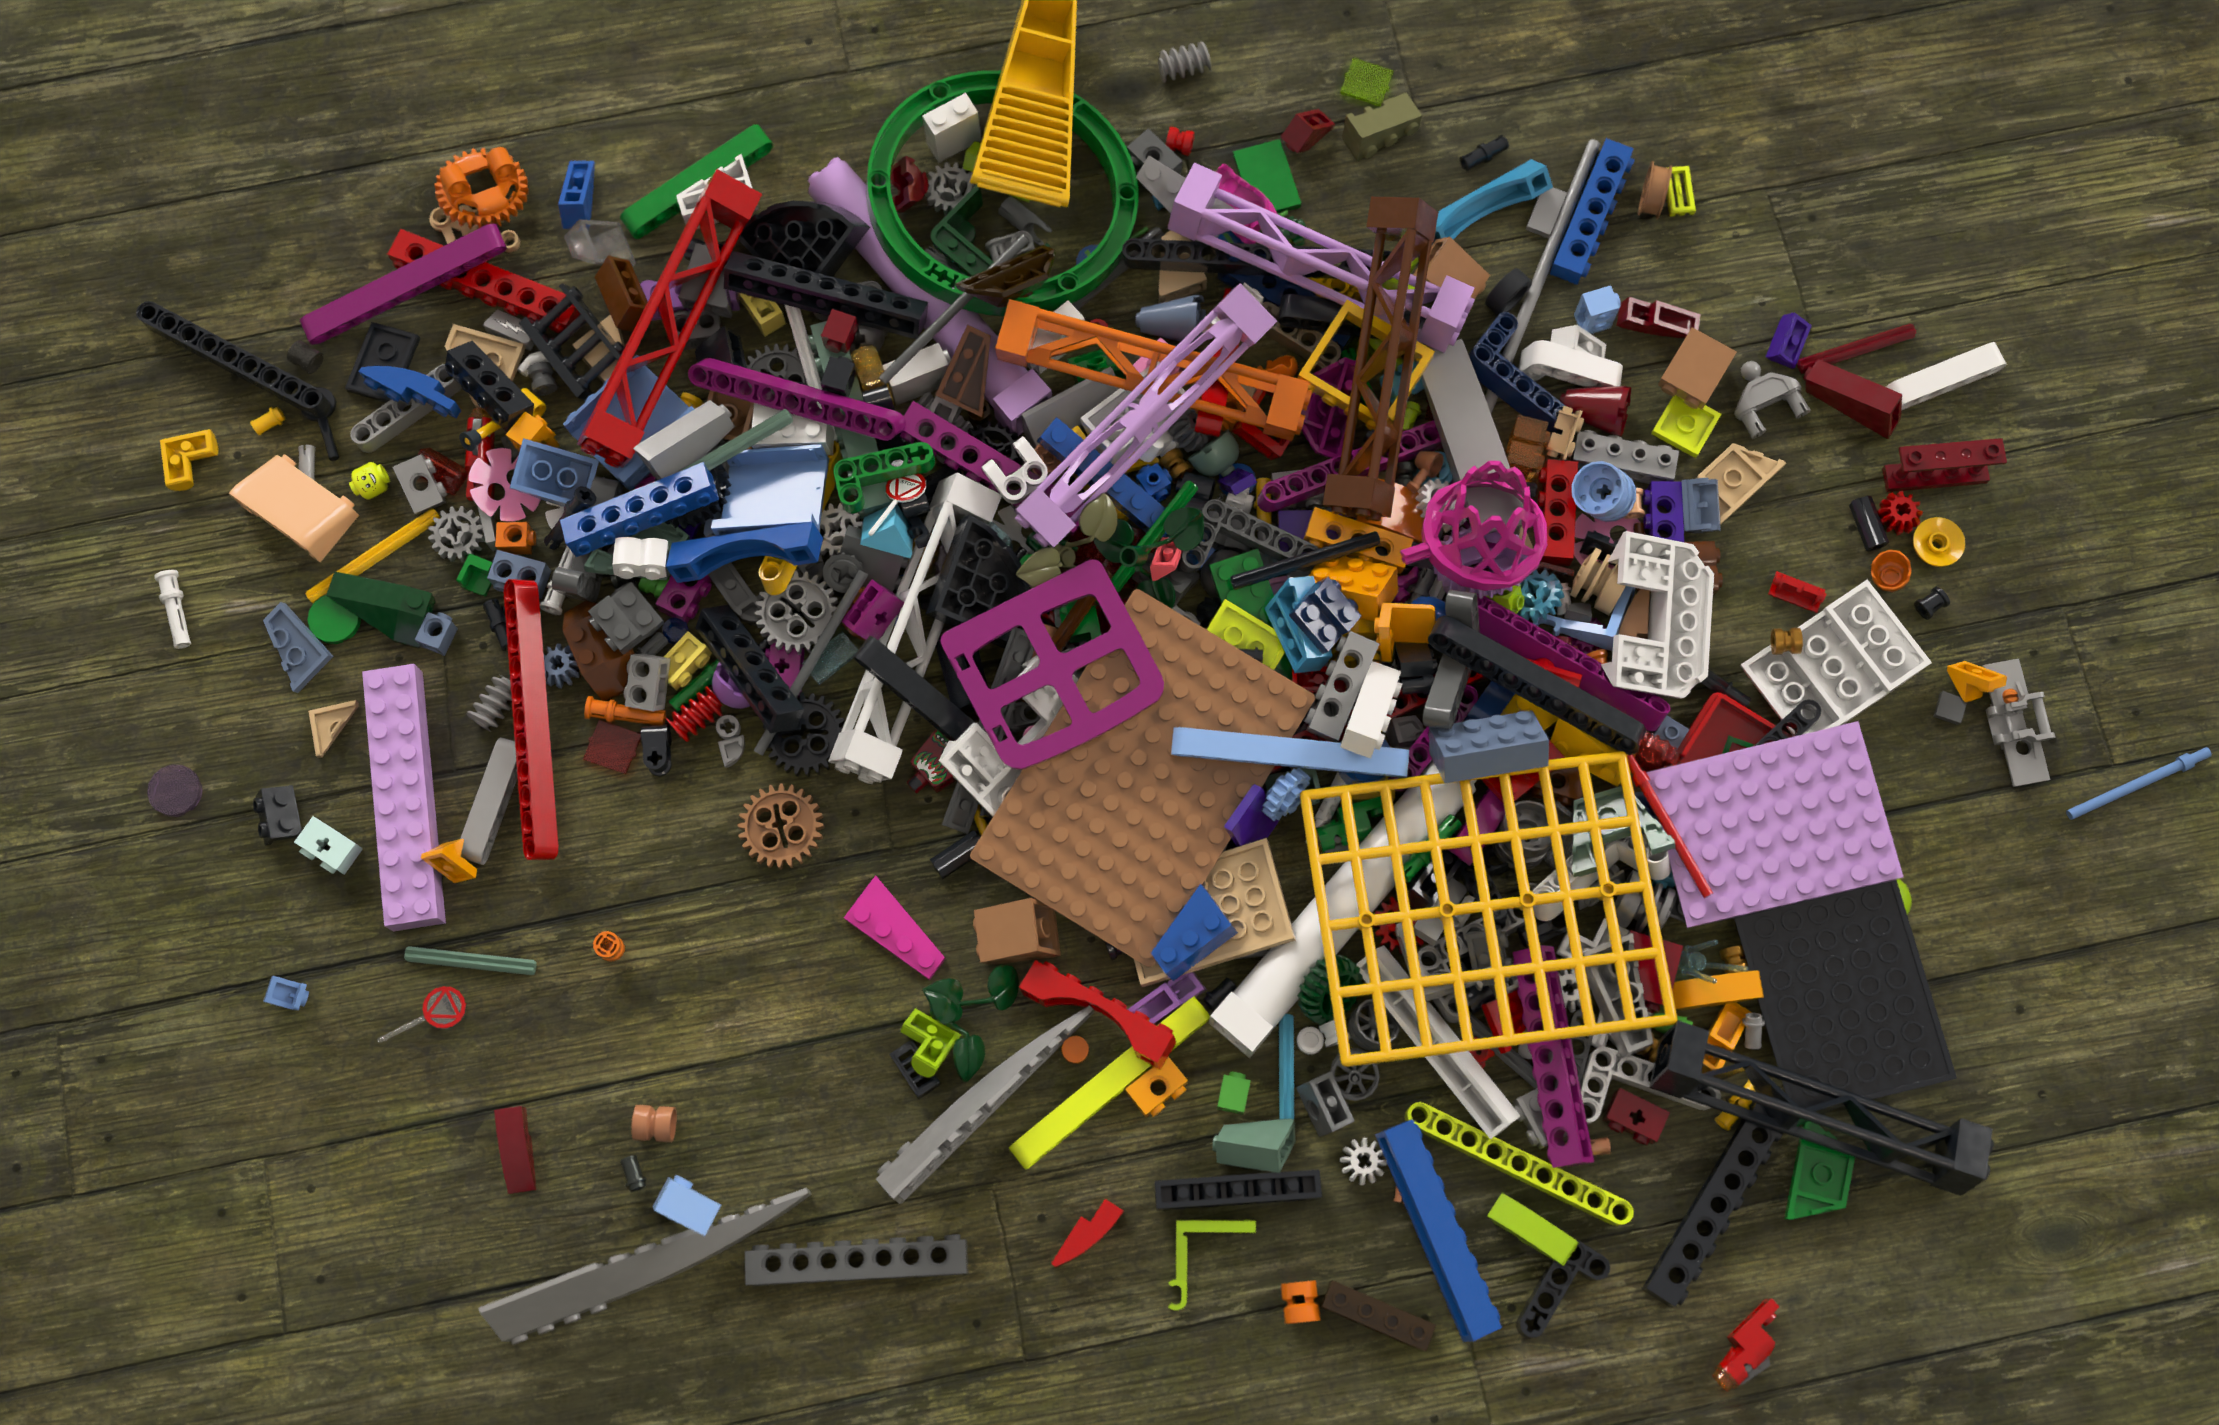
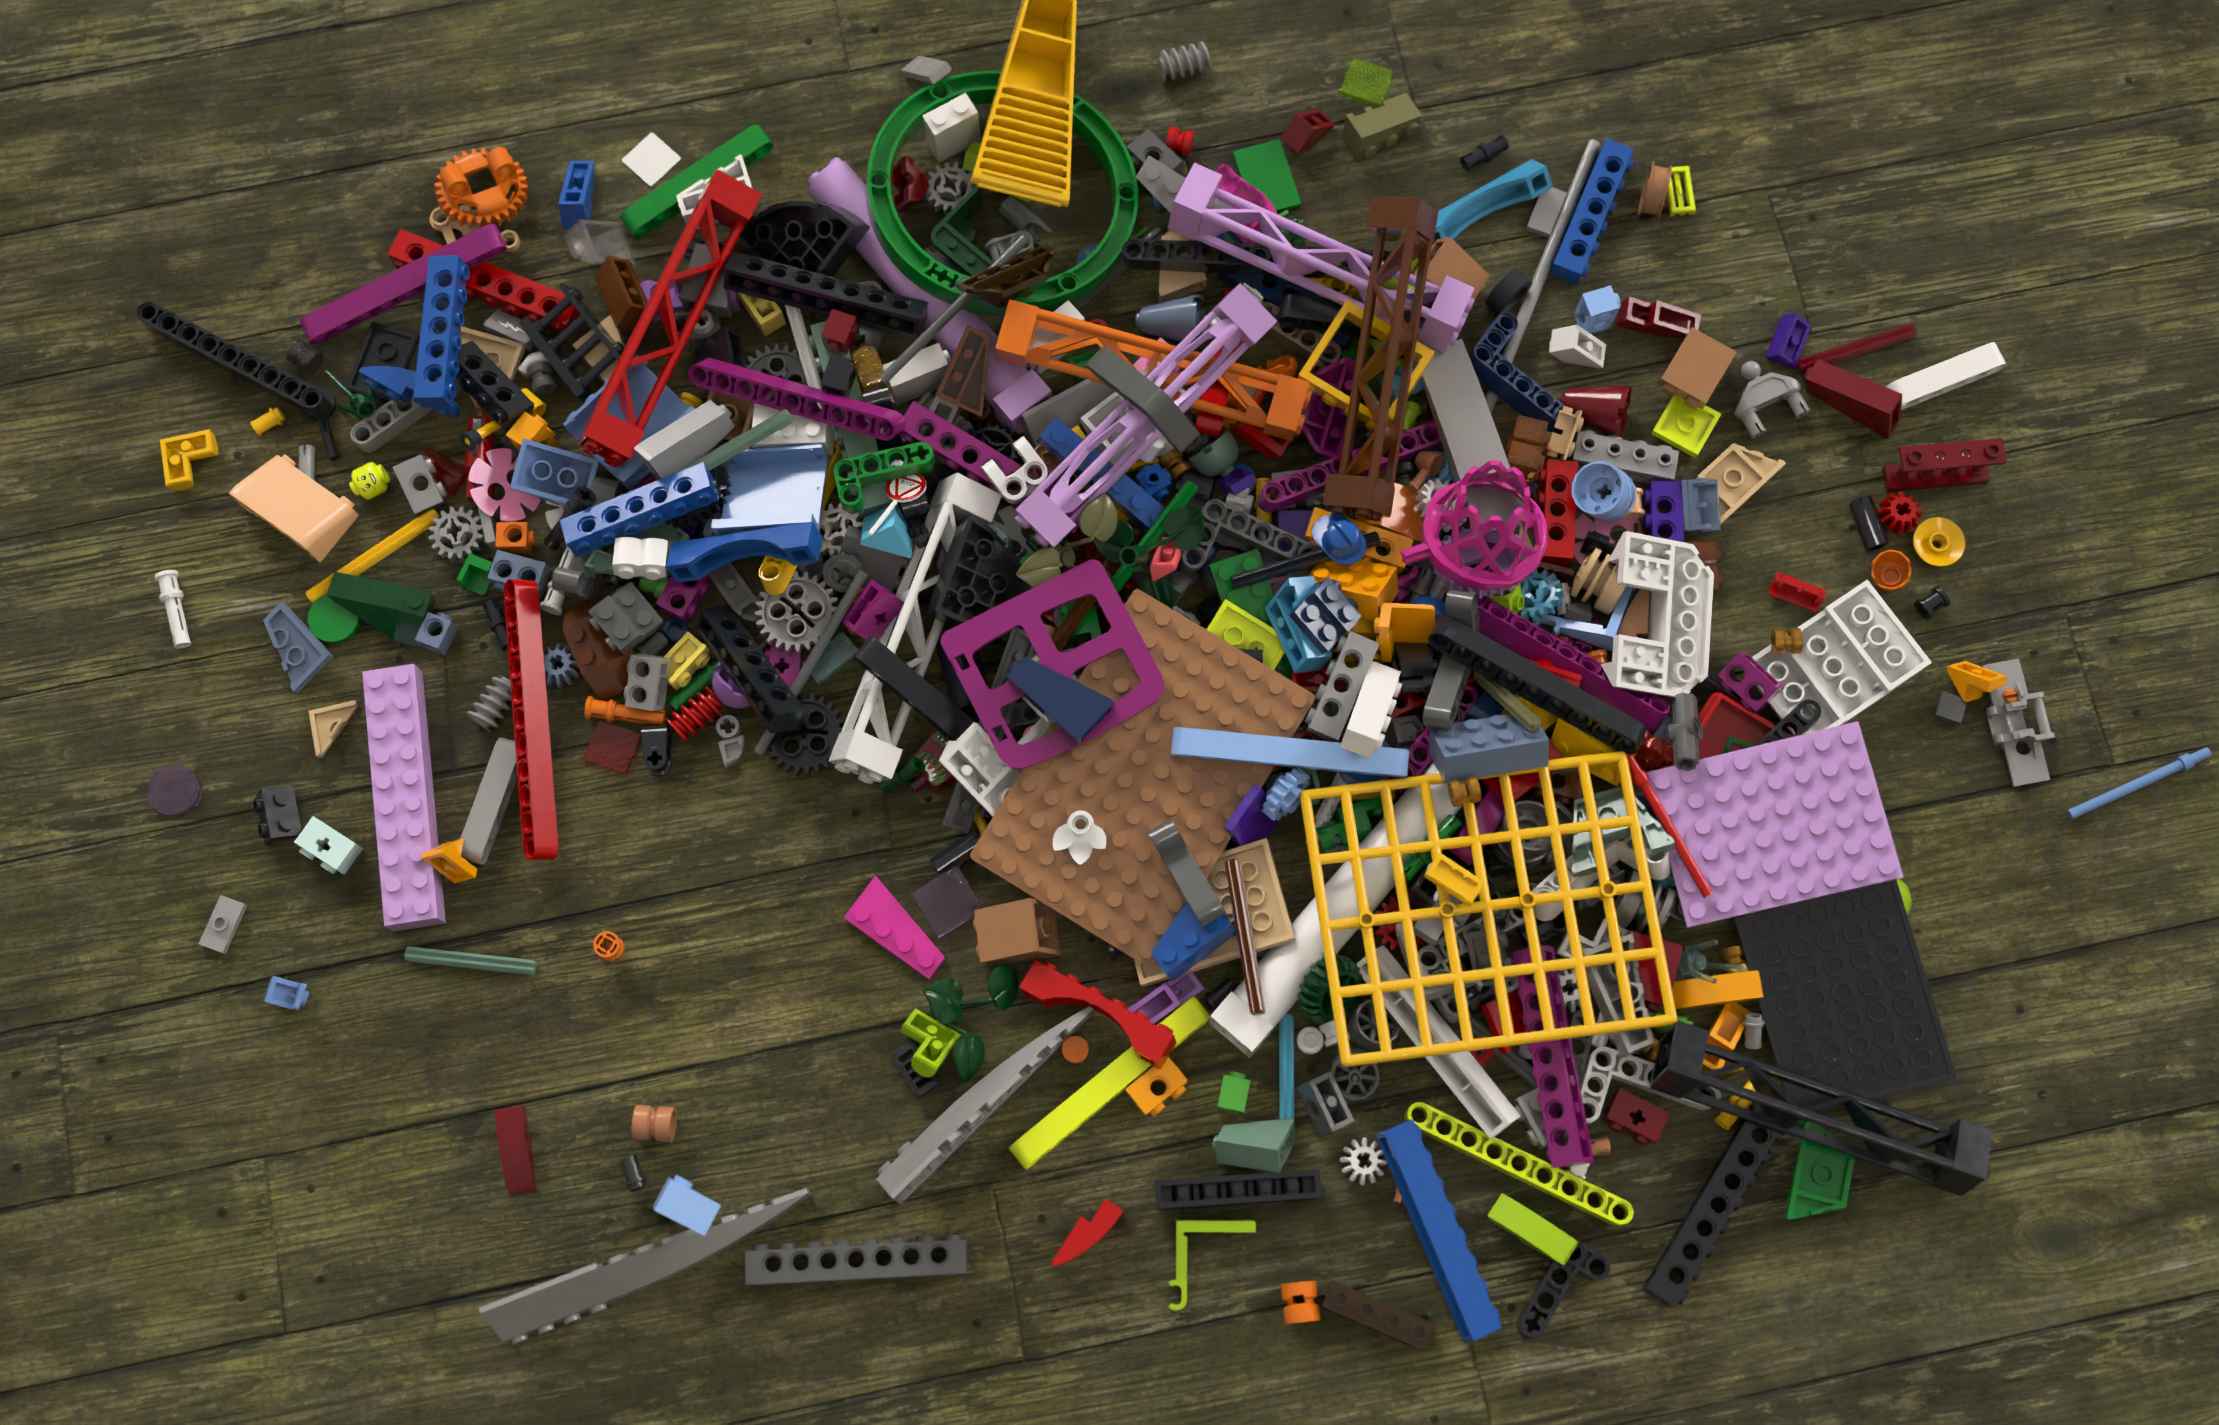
piece [377,986,466,1043] -> none
medium nougat gear [738,783,824,869] -> none
white beam [1519,340,1623,388] -> none
red plate [1712,1298,1779,1392] -> none
none -> light grey plate [199,895,248,954]
none -> dark green plant [324,370,378,420]
none -> blue brick [413,255,470,408]
none -> white sticker [622,133,681,186]
none -> light grey bush [693,309,714,335]
none -> dark green pin [878,756,925,793]
none -> light grey tile [901,56,951,84]
none -> tile [911,865,983,938]
none -> dark blue slope [1007,656,1115,746]
none -> white plate [1053,811,1106,865]
none -> dark grey beam [1086,346,1200,453]
none -> dark grey beam [1148,819,1226,927]
none -> reddish brown axle [1225,859,1266,1016]
none -> blue piece [1312,514,1366,565]
none -> yellow plate [1424,852,1486,907]
none -> pearl gold wheel [1447,775,1481,807]
none -> olive axle [1473,671,1542,732]
none -> white piece [1567,1163,1590,1180]
none -> dark grey piece [1668,692,1703,771]
none -> magenta brick [1718,651,1783,712]

